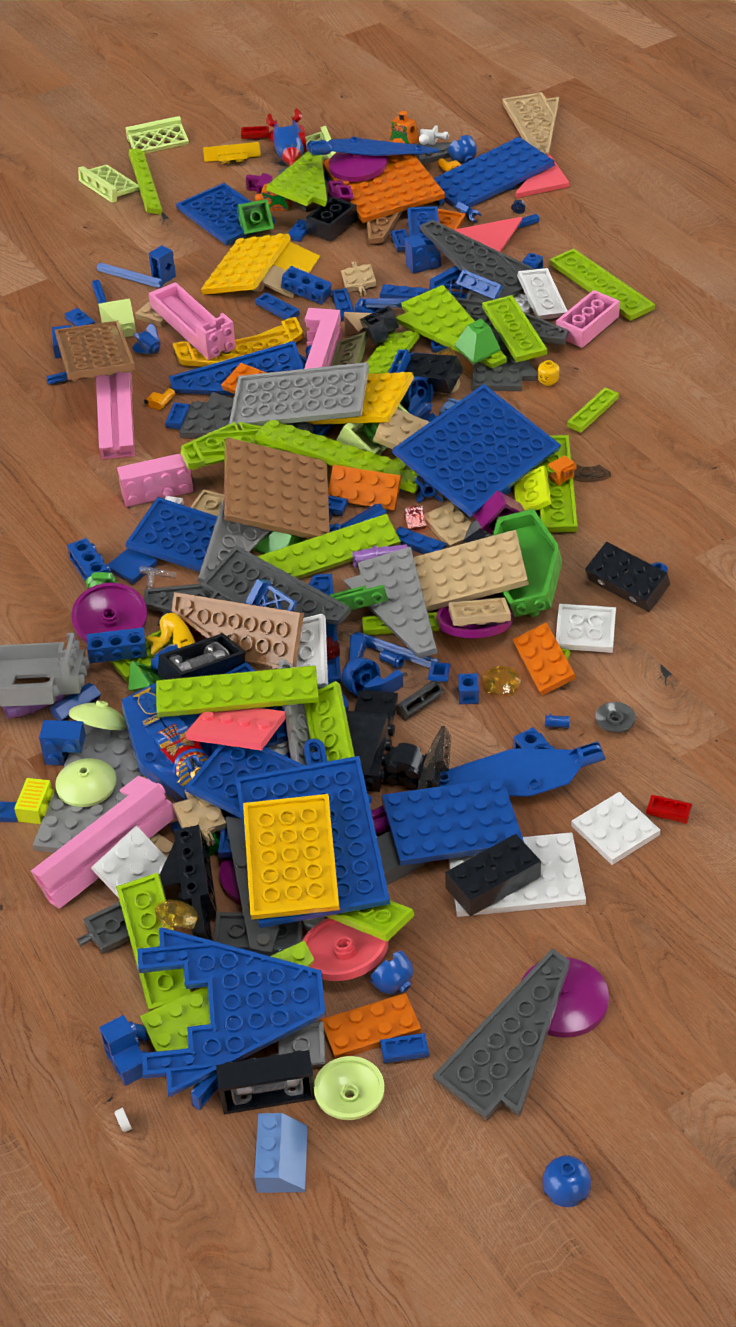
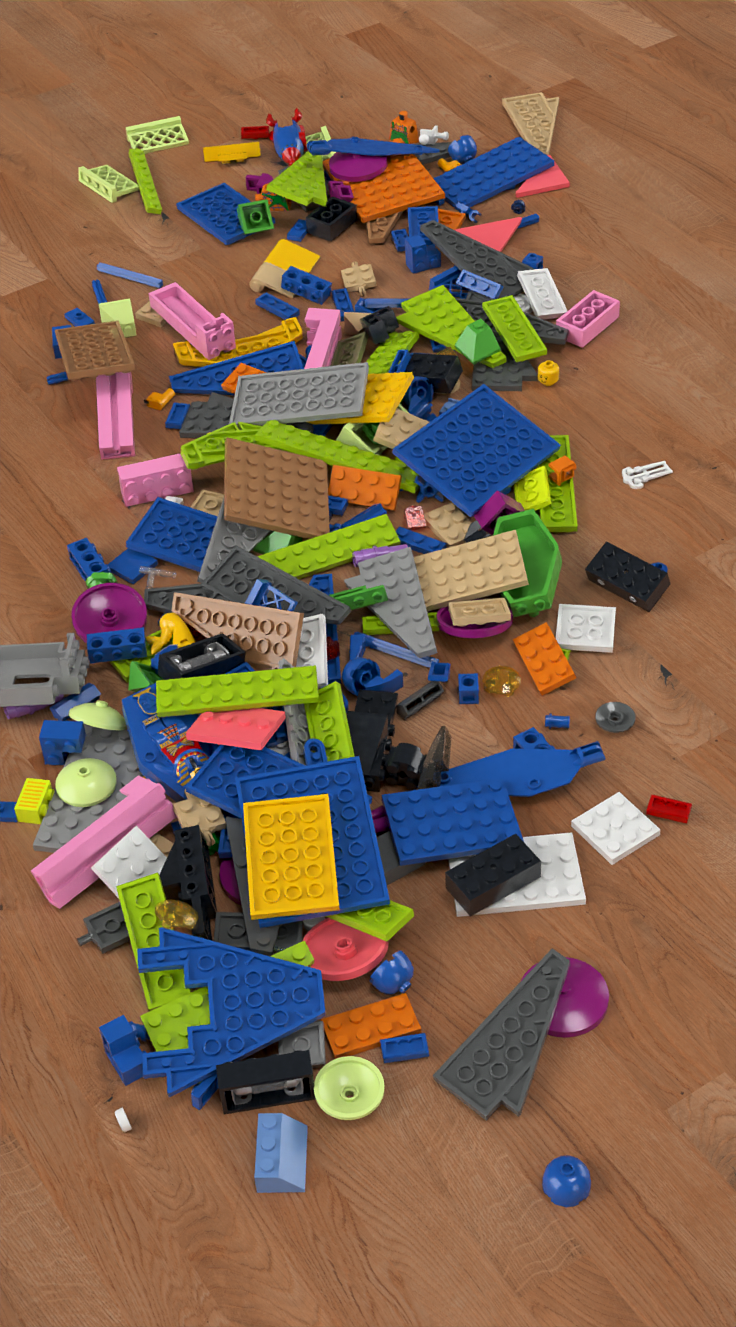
blue brick [132,323,161,354] -> none
blue brick [149,245,176,284] -> none
yellow plate [201,233,291,295] -> none
blue pin [379,649,405,668] -> none
blue plate [380,284,429,298] -> none
lime plate [550,248,655,321] -> none
lime plate [567,387,619,433] -> none
clear smoke tile [573,464,611,482] -> none
none -> white piece [622,461,673,489]

